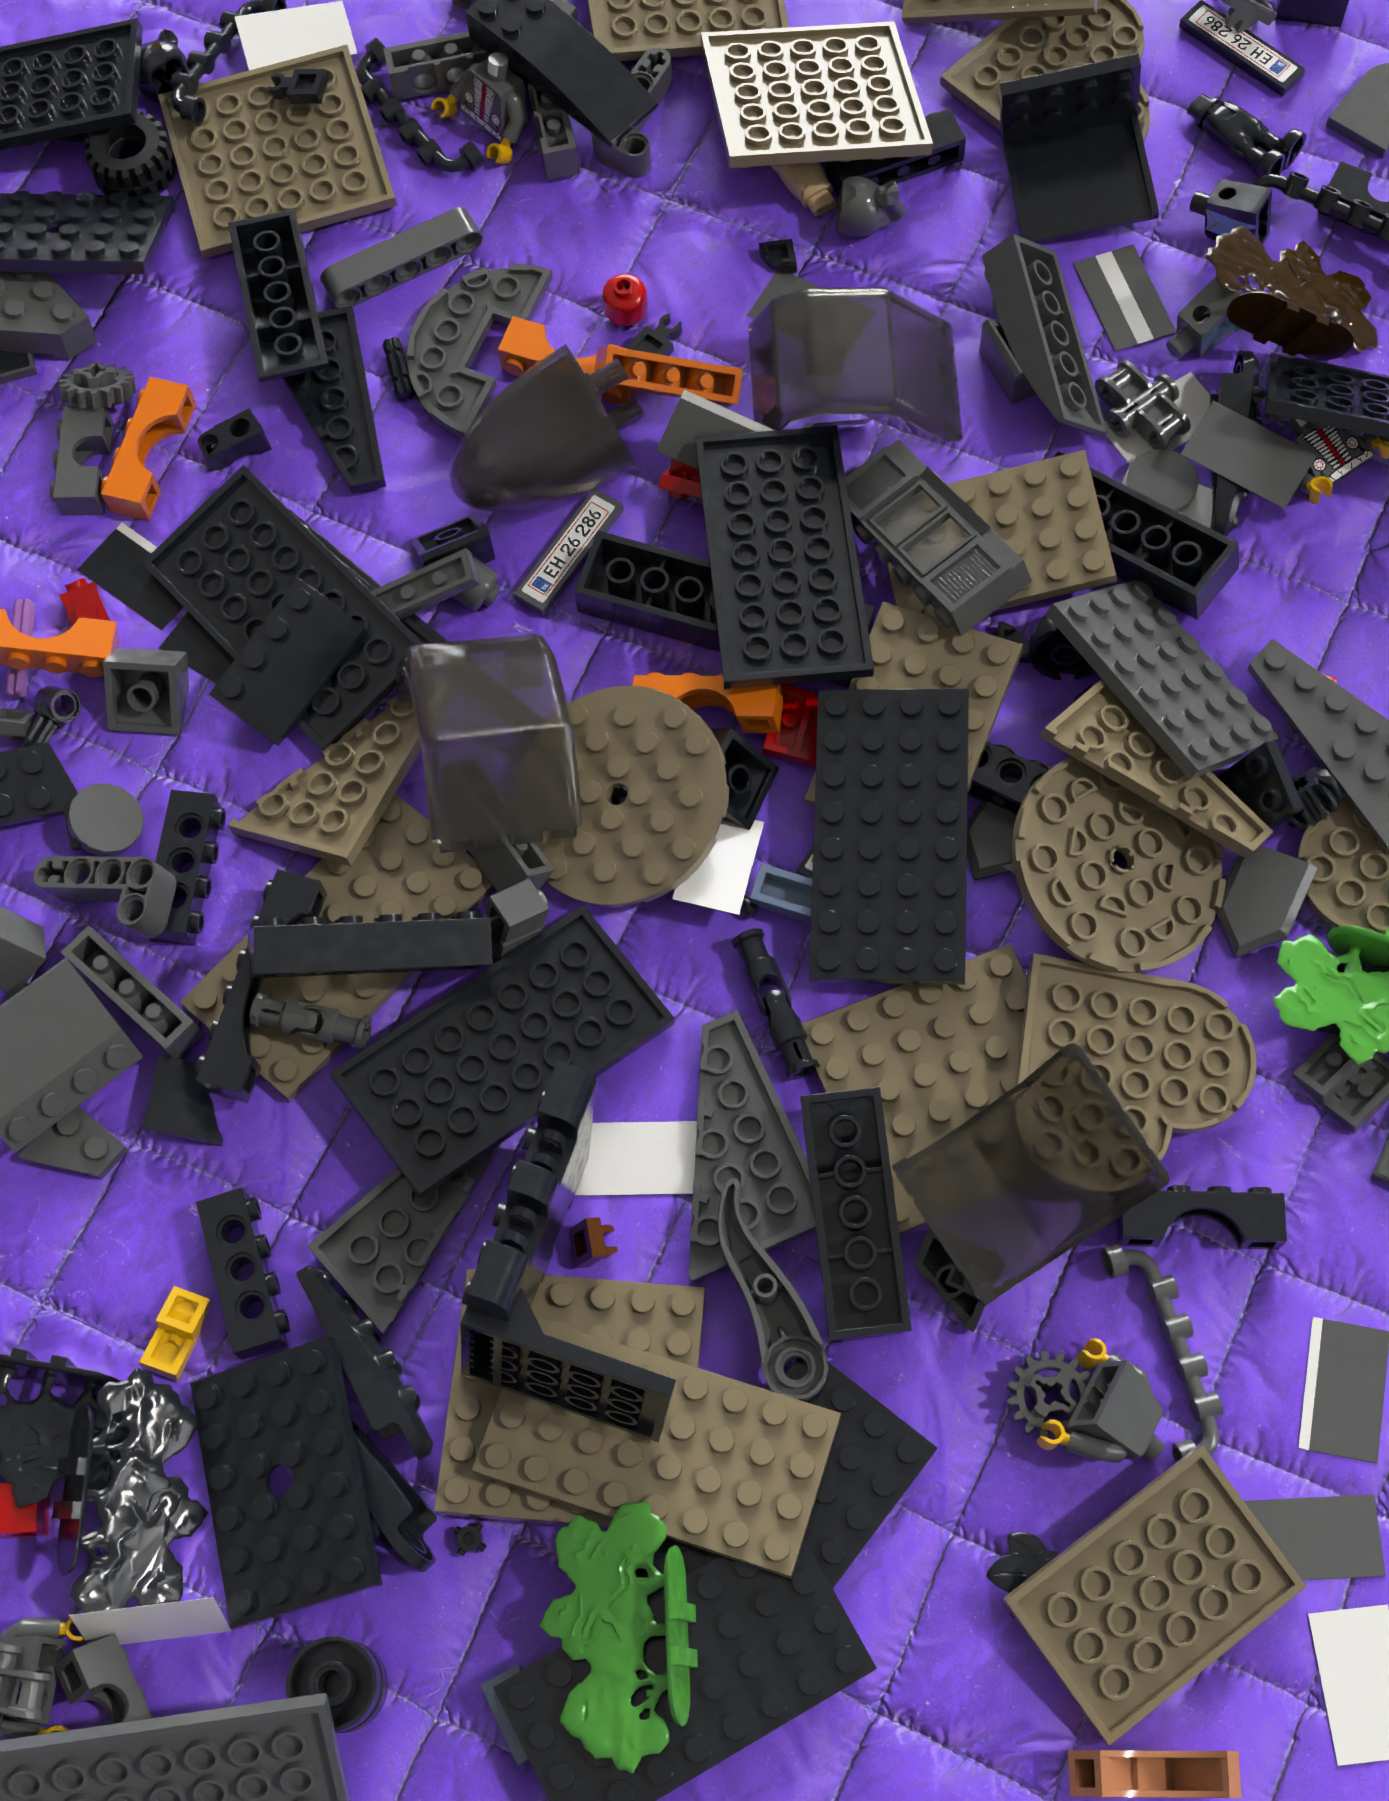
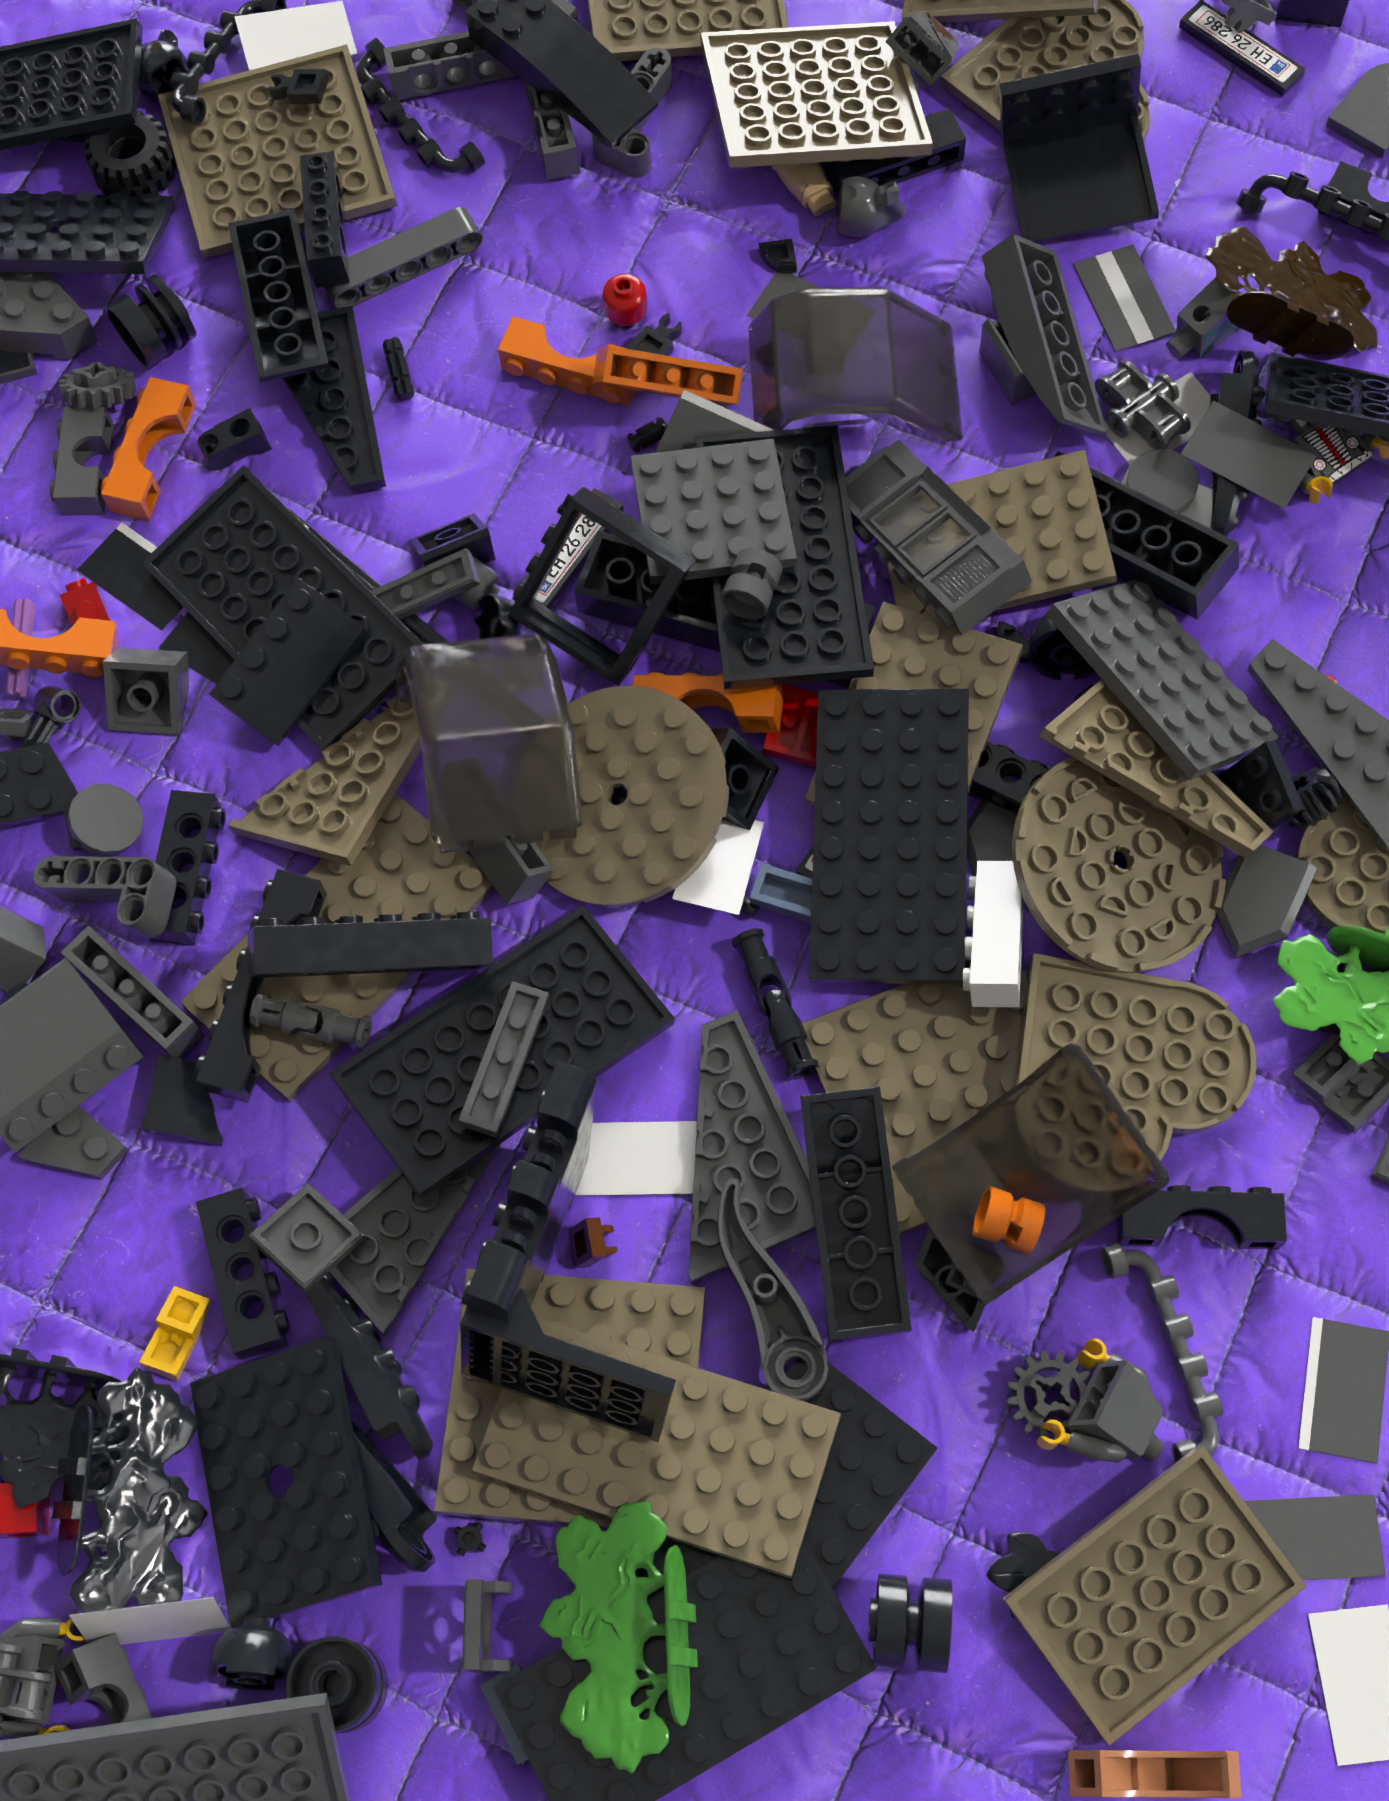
dark grey plate [407,264,553,441] -> none
torso [431,52,529,164] -> none
clear smoke windscreen [450,344,645,512] -> none
dark grey piece [483,879,549,961] -> none
black piece [1187,93,1306,178] -> none
black torso [1190,179,1272,244] -> none
none -> black wheel [105,274,196,368]
none -> black cylinder [207,1618,295,1691]
none -> dark grey tile [249,1183,364,1293]
none -> black brick [300,151,350,288]
none -> dark grey plate [459,981,549,1138]
none -> dark grey piece [462,1579,513,1673]
none -> black hair [474,593,522,652]
none -> black window [508,487,696,686]
none -> black piece [627,417,668,453]
none -> dark grey plate [631,439,797,585]
none -> dark grey wheel [721,548,783,619]
none -> black wheel [868,1573,952,1673]
none -> dark grey torso [885,10,959,86]
none -> white brick [963,861,1024,1007]
none -> orange wheel [972,1186,1045,1254]

